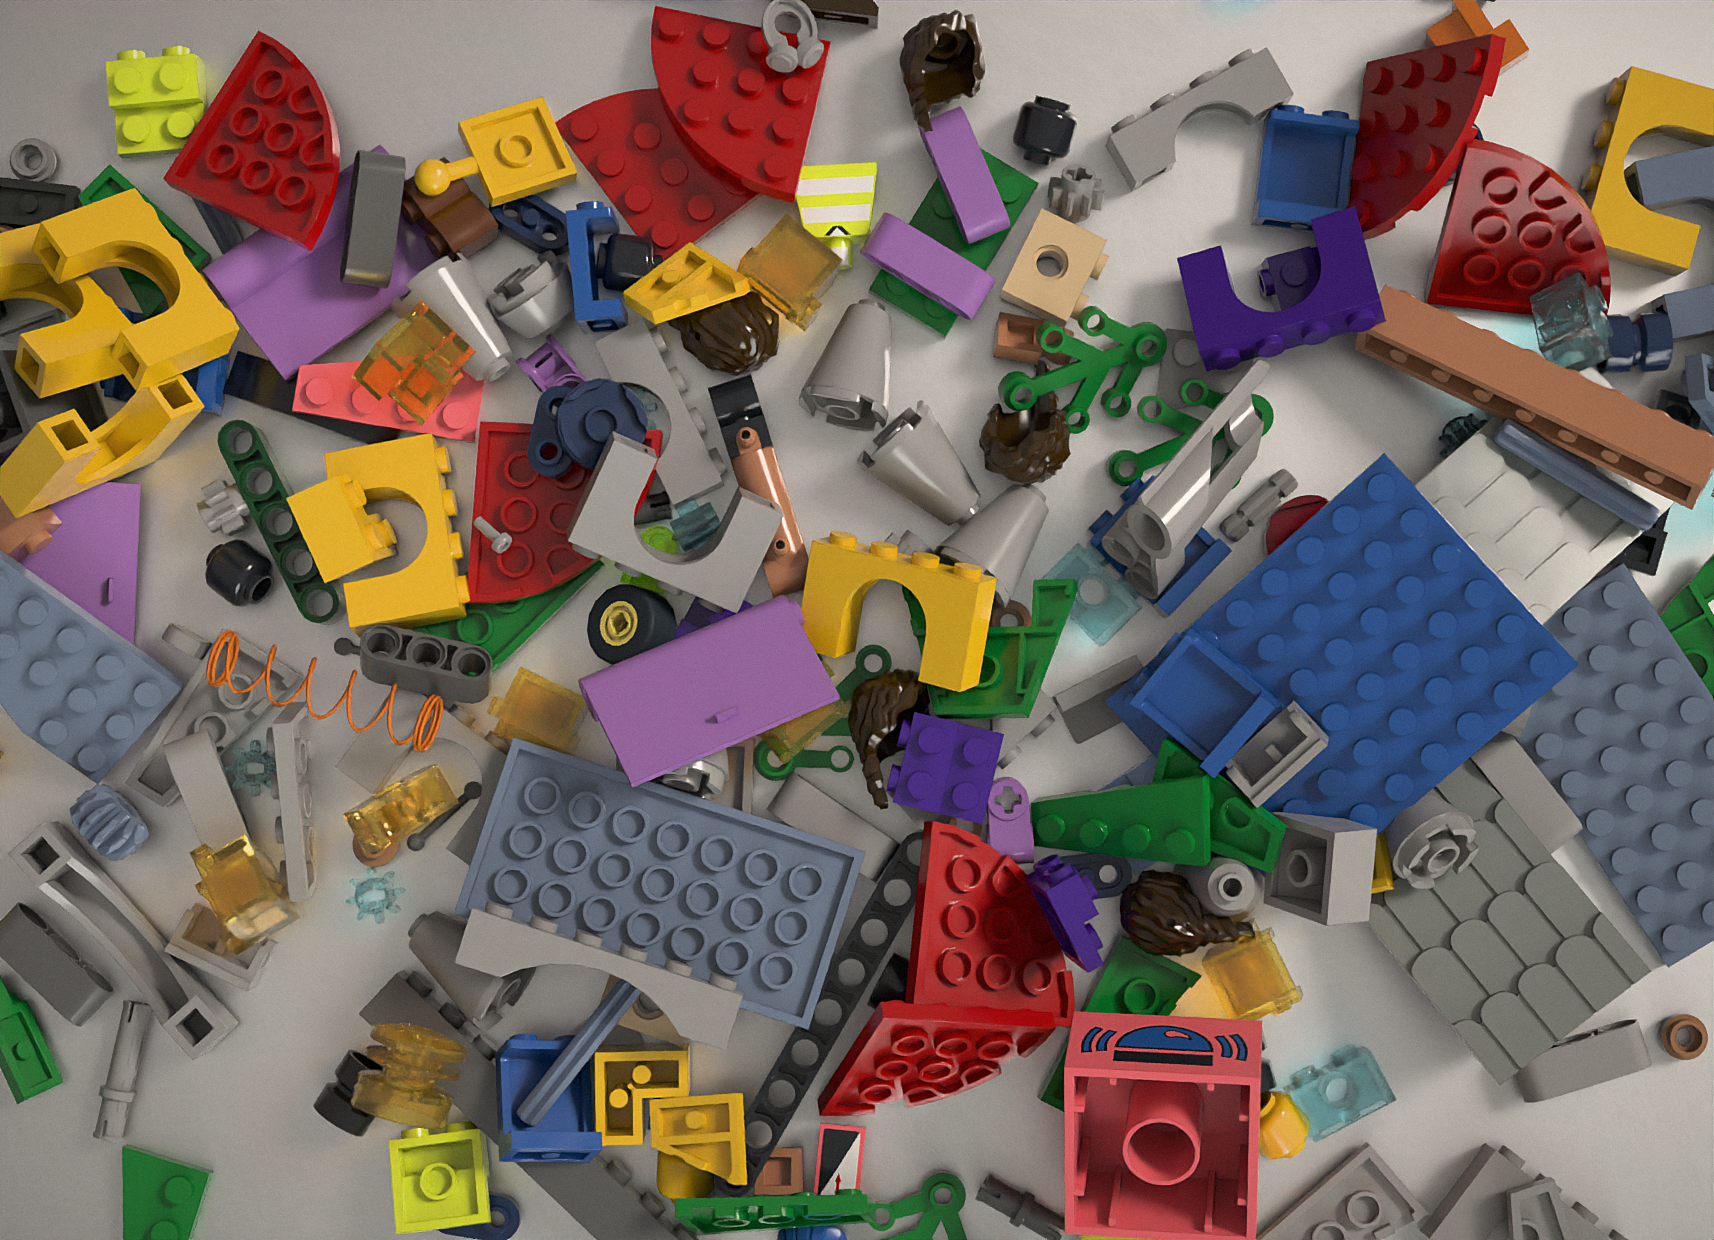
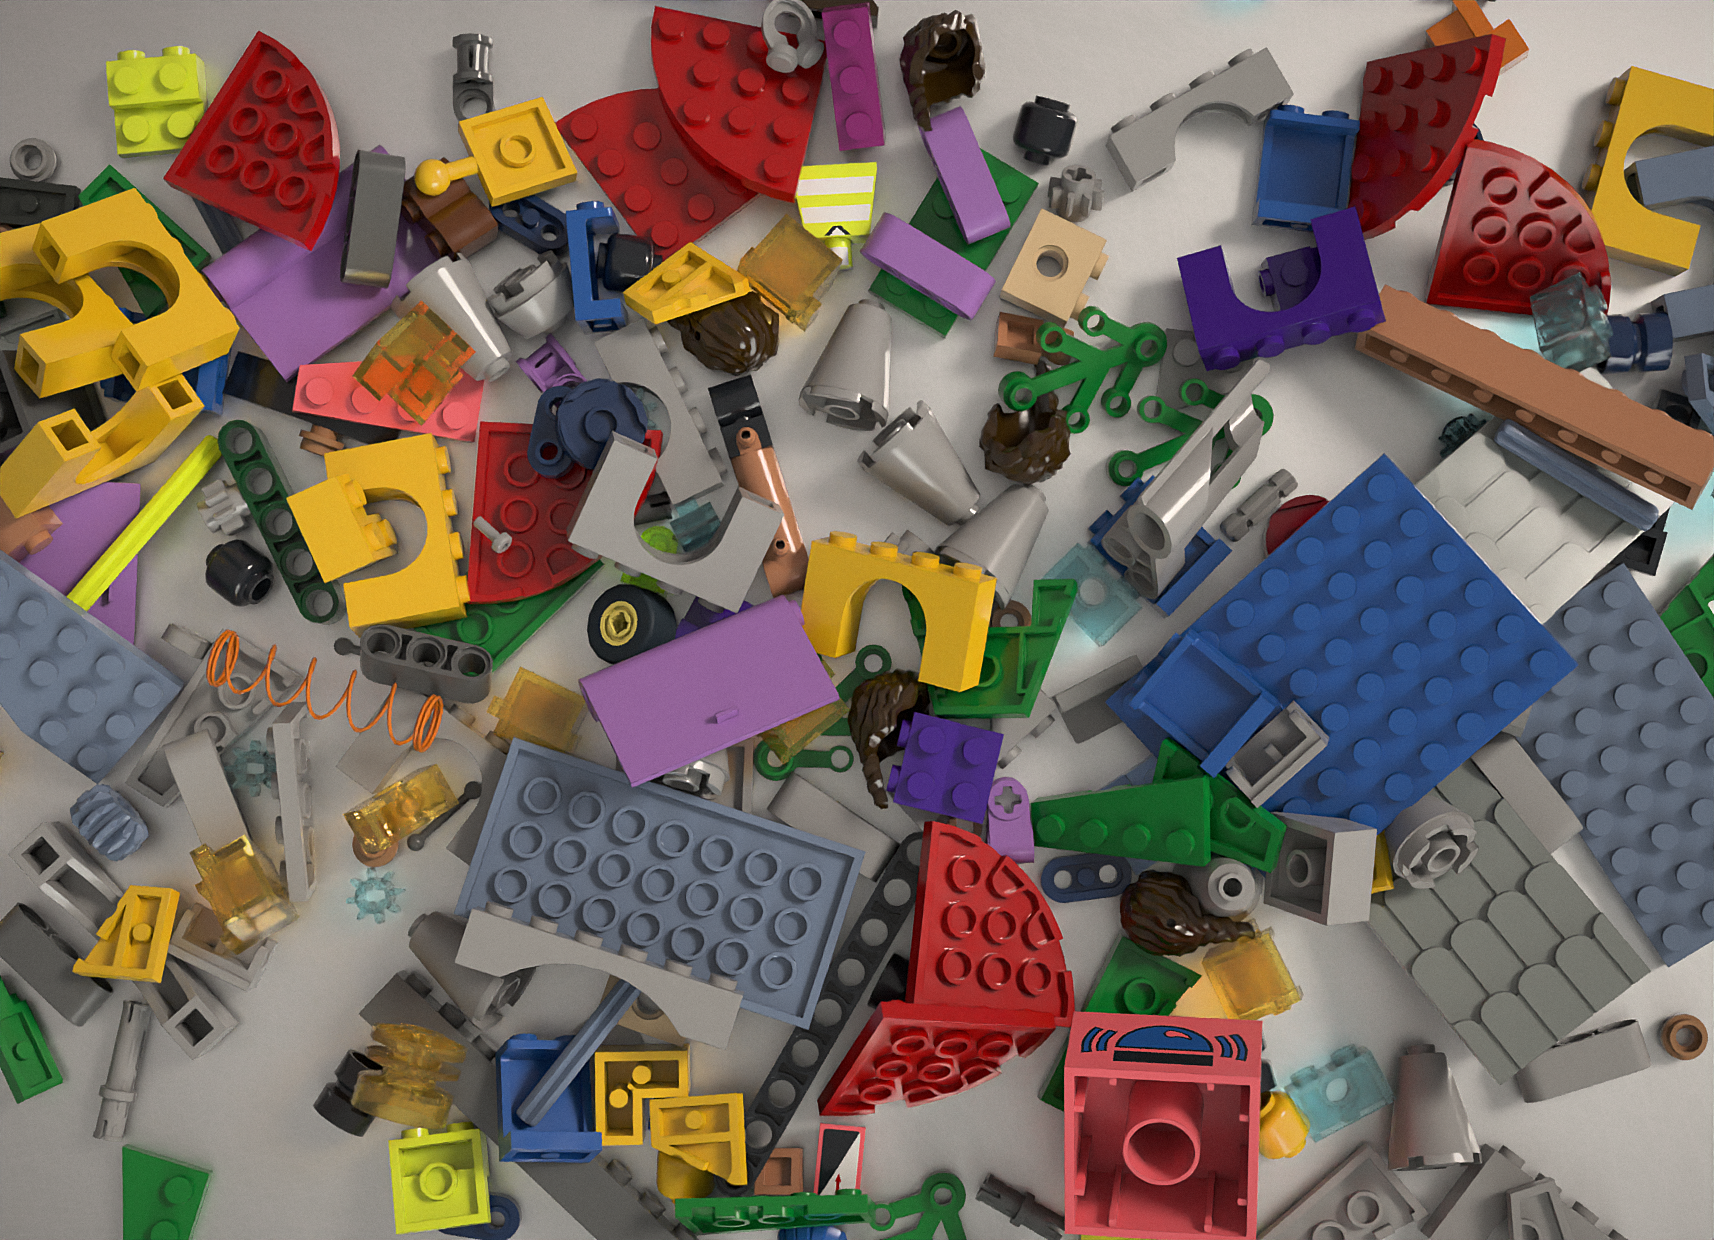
dark purple plate [1025,854,1104,973] -> none
none -> neon yellow axle [66,435,222,611]
none -> yellow wing [72,885,180,983]
none -> medium nougat plate [299,424,344,457]
none -> dark grey connector [452,33,496,121]
none -> magenta brick [822,2,886,151]
none -> light grey cone [1388,1044,1482,1171]

